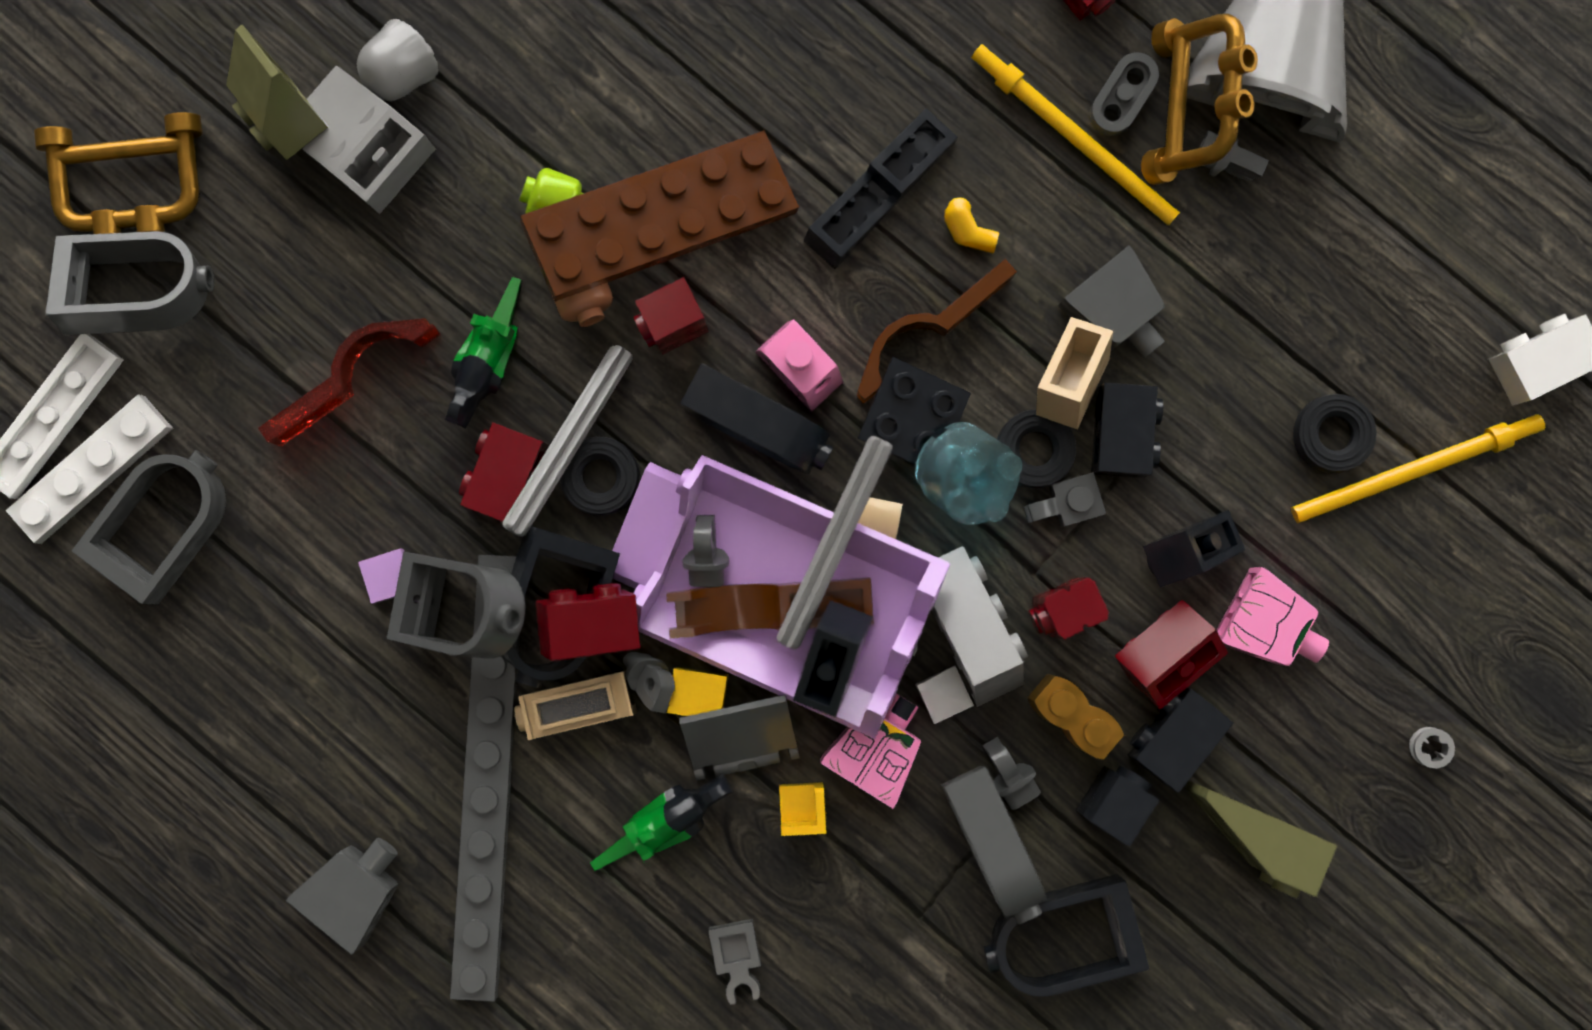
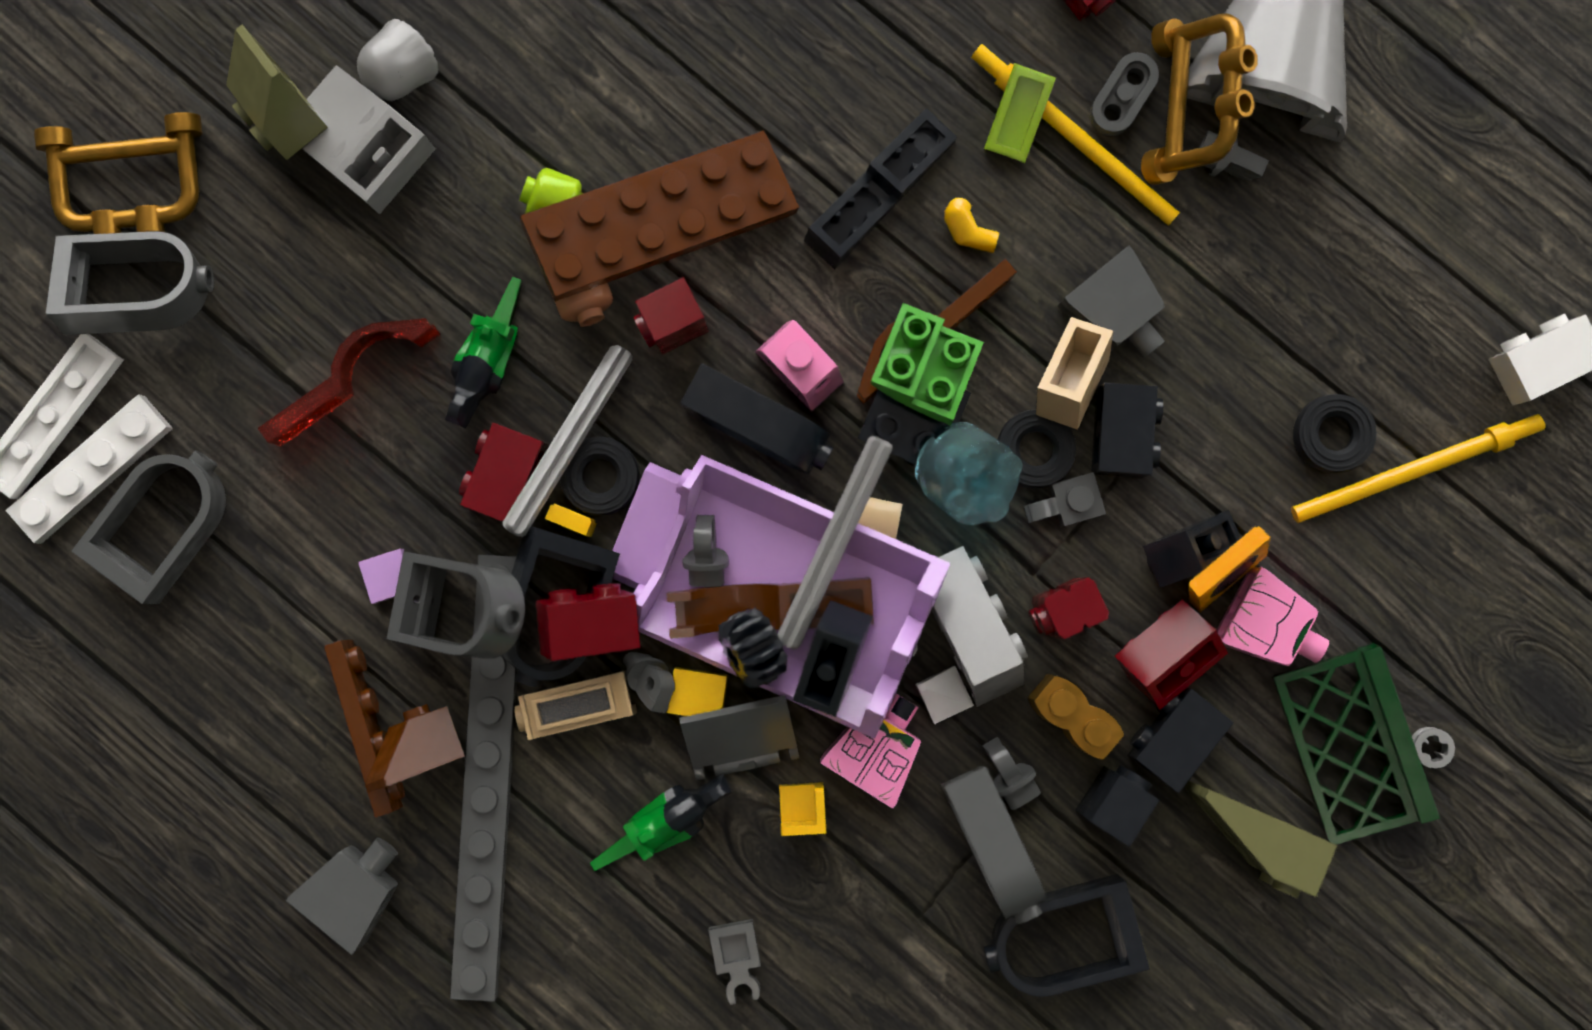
none -> reddish brown plate [324,639,405,818]
none -> reddish brown slope [365,704,465,793]
none -> yellow tile [545,503,597,537]
none -> black gear [718,608,787,688]
none -> bright green slope [870,303,984,426]
none -> lime tile [984,63,1056,163]
none -> light orange tile [1189,526,1270,613]
none -> dark green fence [1272,643,1440,845]

